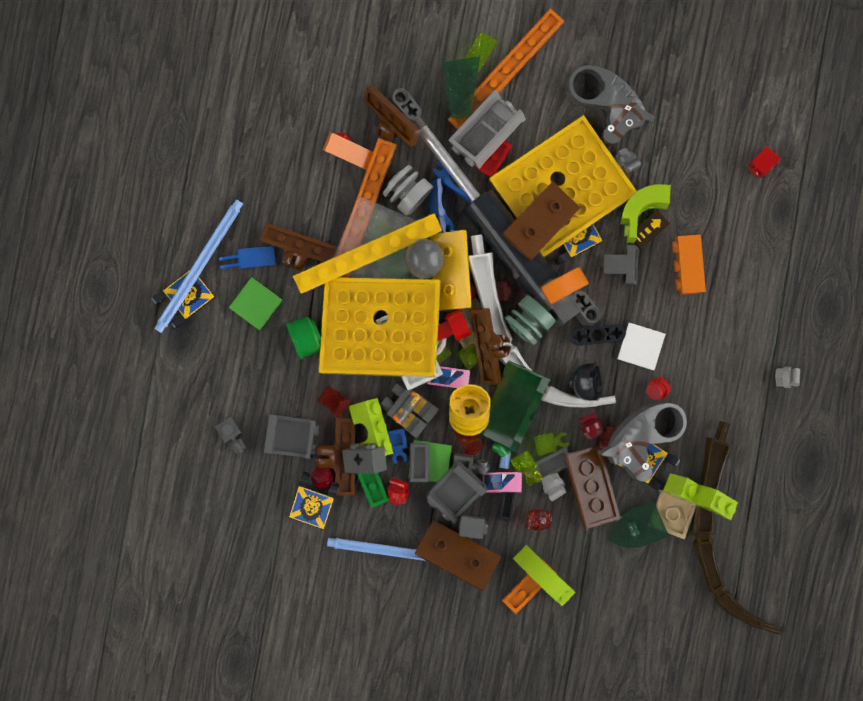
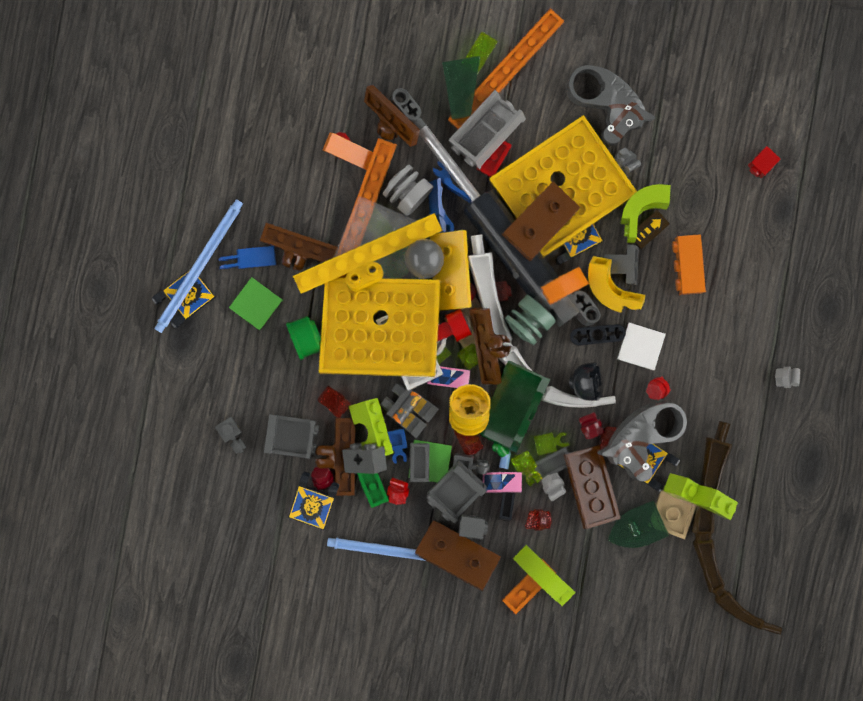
none -> yellow plate [346,262,384,291]
none -> yellow arch [588,256,645,312]

